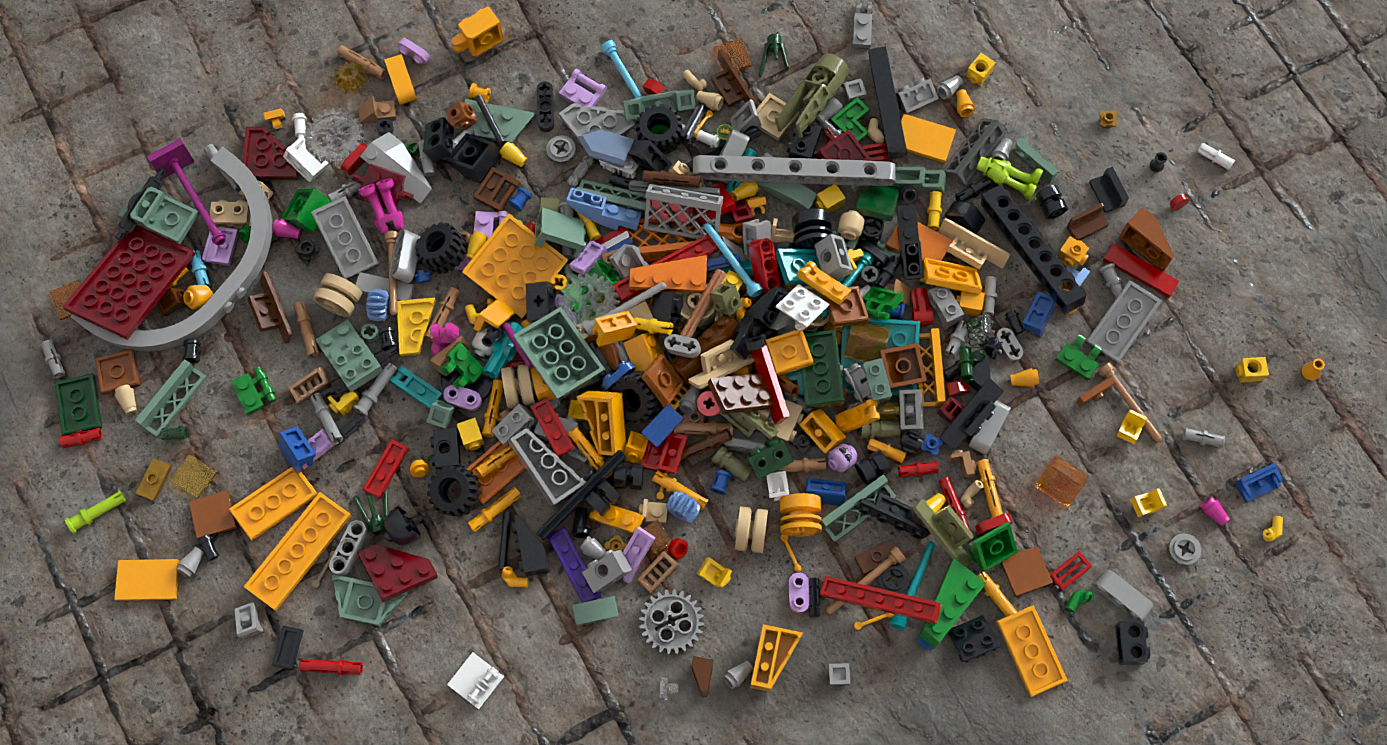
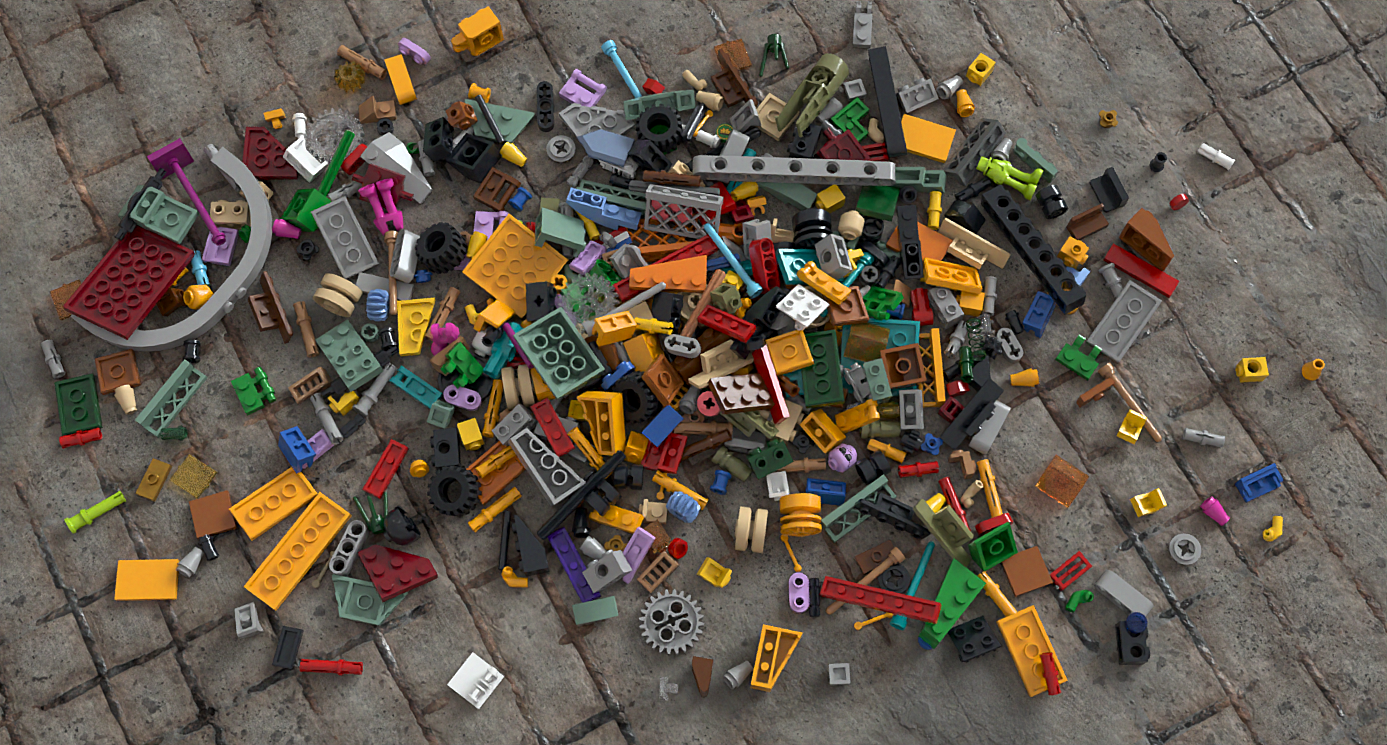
none -> green axle [318,130,355,197]
none -> light grey tile [599,231,618,249]
none -> red tile [697,305,756,343]
none -> red pin [1039,652,1061,695]
none -> clear blue tile [1125,612,1148,633]

